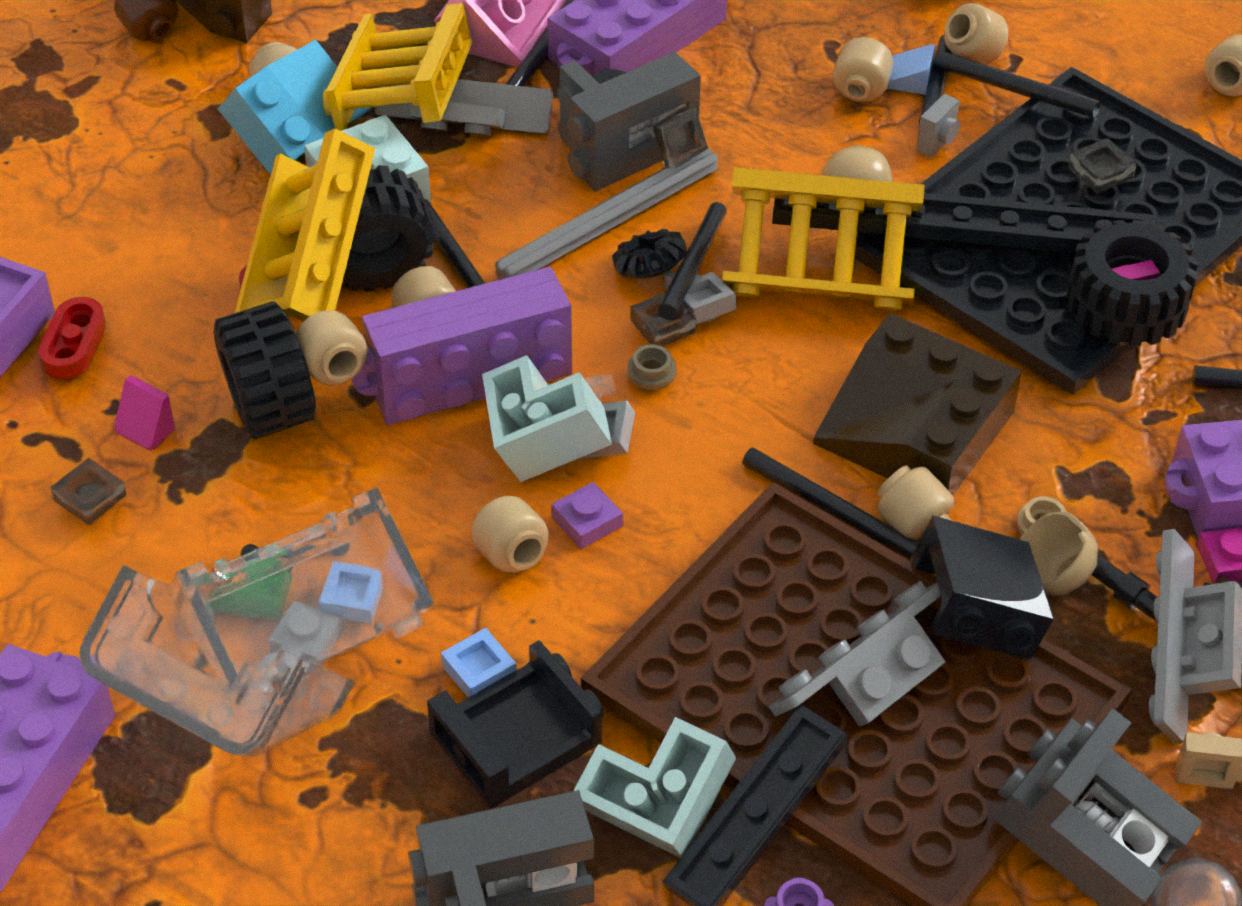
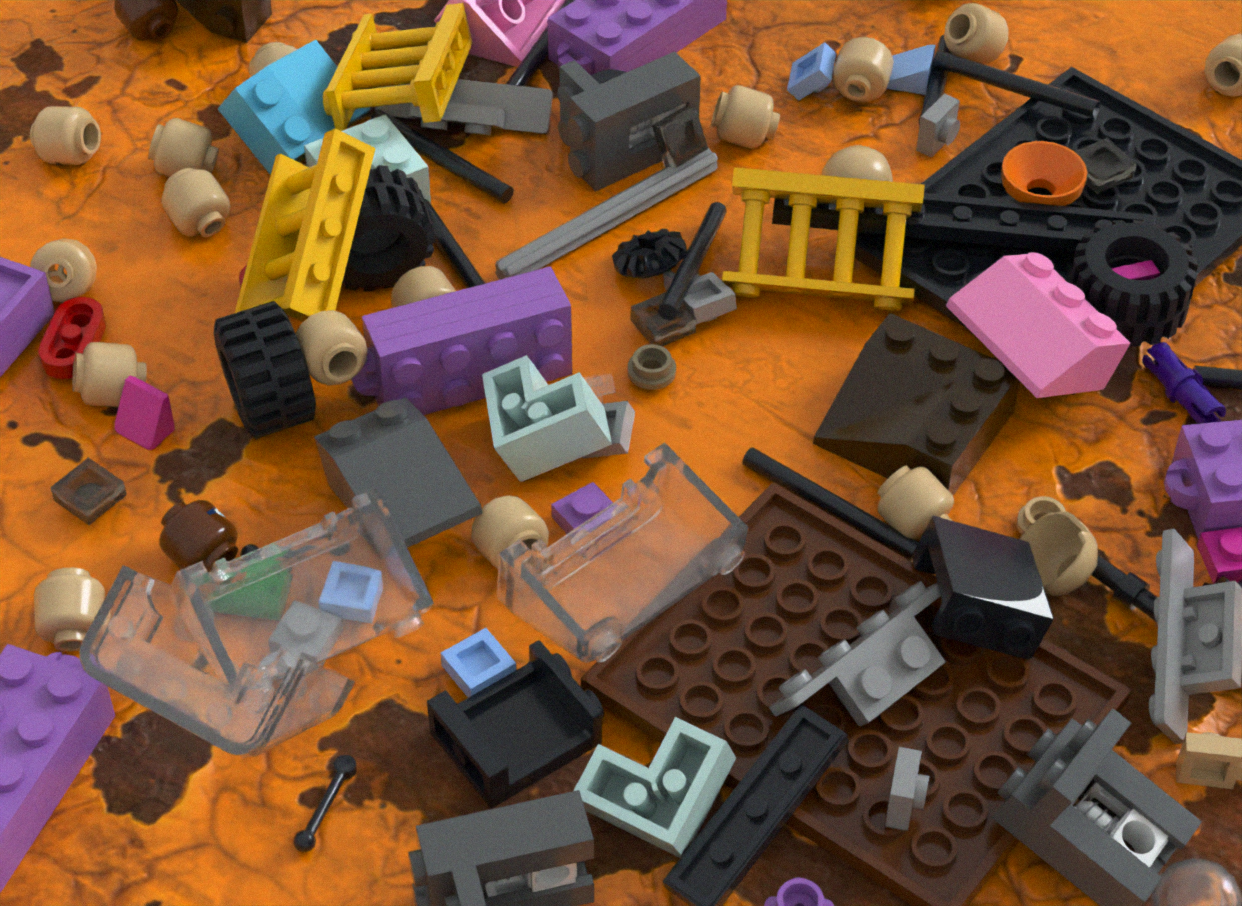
none -> tan head [30,106,101,165]
none -> tan head [30,238,97,303]
none -> tan head [34,568,106,652]
none -> tan head [72,342,147,408]
none -> tan head [148,118,219,177]
none -> reddish brown head [159,500,238,578]
none -> tan head [161,168,231,237]
none -> black hinge [293,755,357,852]
none -> dark grey slope [314,397,483,556]
none -> black bar [370,109,514,203]
none -> clear windscreen [497,442,749,663]
none -> tan head [711,85,780,149]
none -> light blue plate [787,42,836,101]
none -> light grey plate [885,747,929,831]
none -> bright pink slope [946,252,1131,398]
none -> orange piece [1001,141,1087,206]
none -> dark purple pin [1142,342,1226,424]

